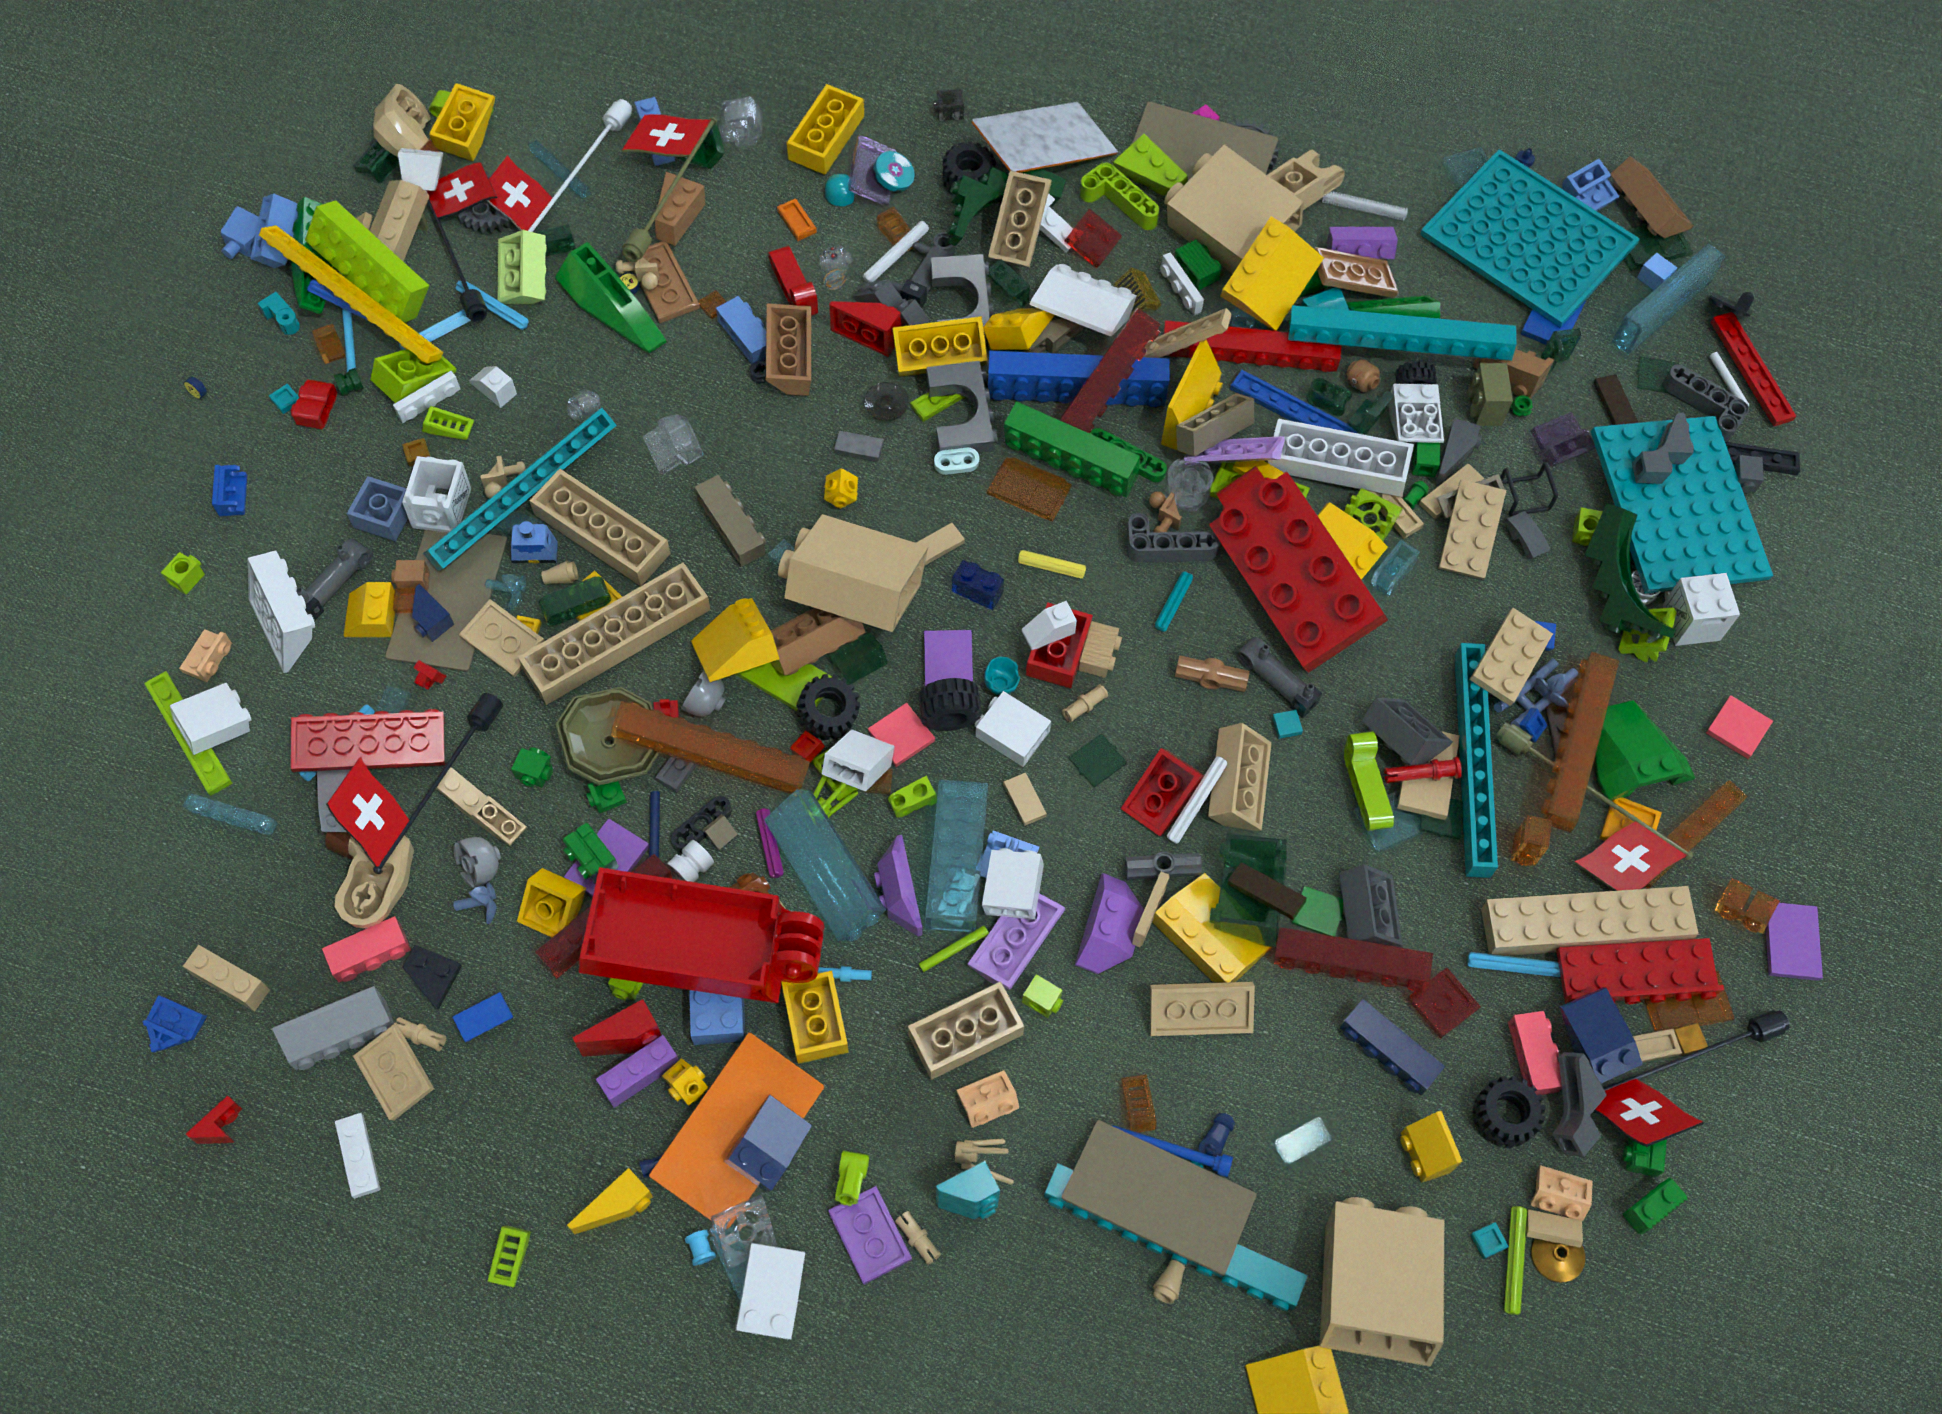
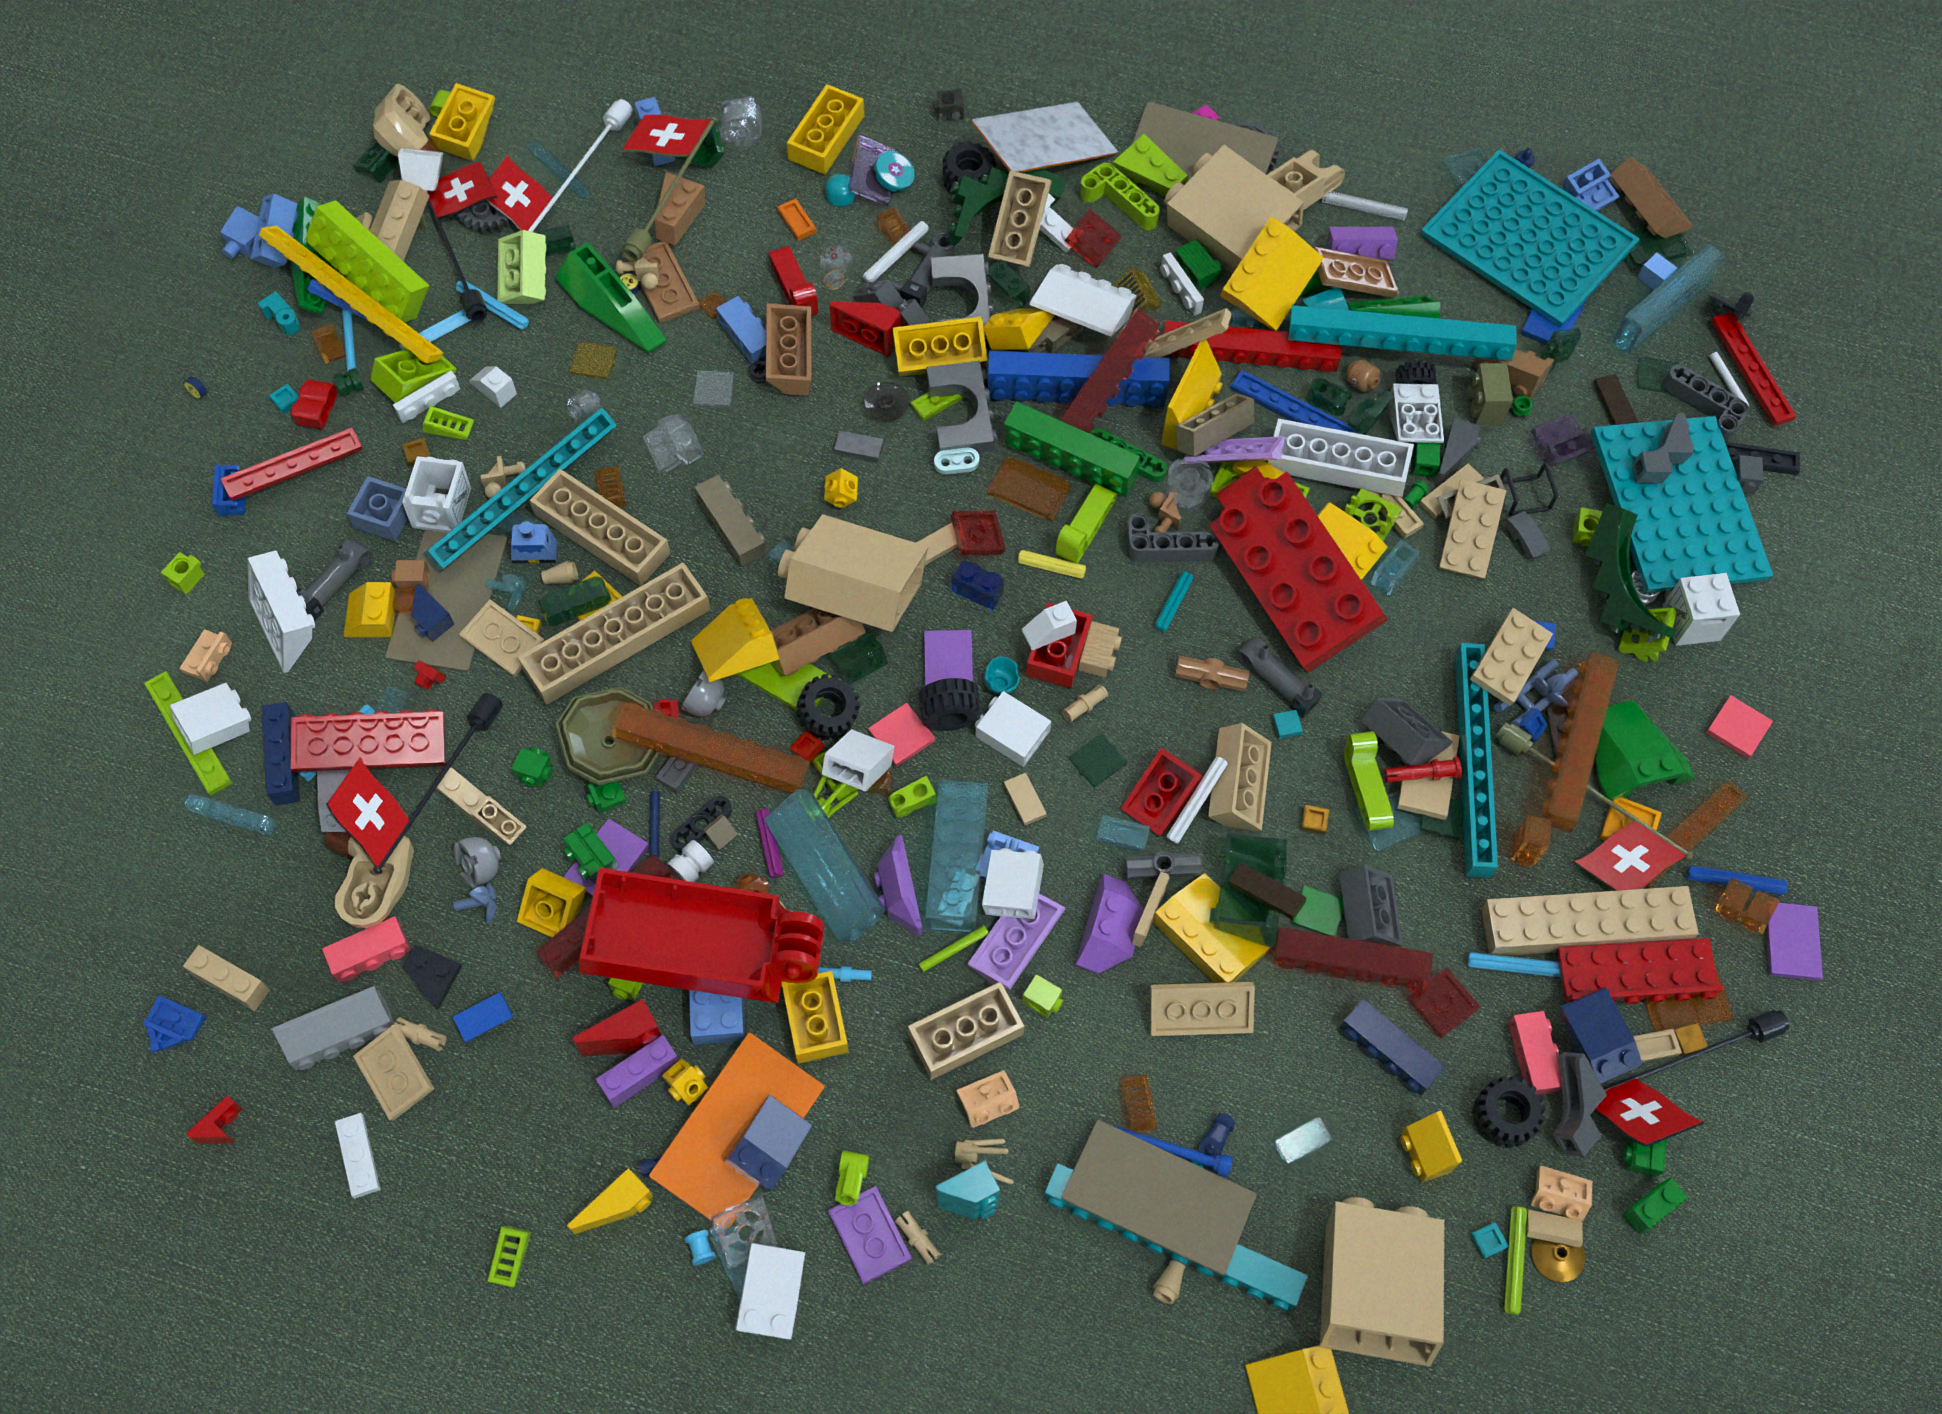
none -> plate [220,428,362,501]
none -> dark blue brick [262,702,300,806]
none -> clear yellow piece [570,342,617,380]
none -> clear orange slope [596,466,627,507]
none -> clear piece [693,370,734,408]
none -> clear red plate [950,510,1006,555]
none -> lime beam [1056,484,1117,563]
none -> clear light blue plate [1096,815,1150,852]
none -> pearl gold tile [1301,805,1330,835]
none -> blue axle [1687,865,1788,894]

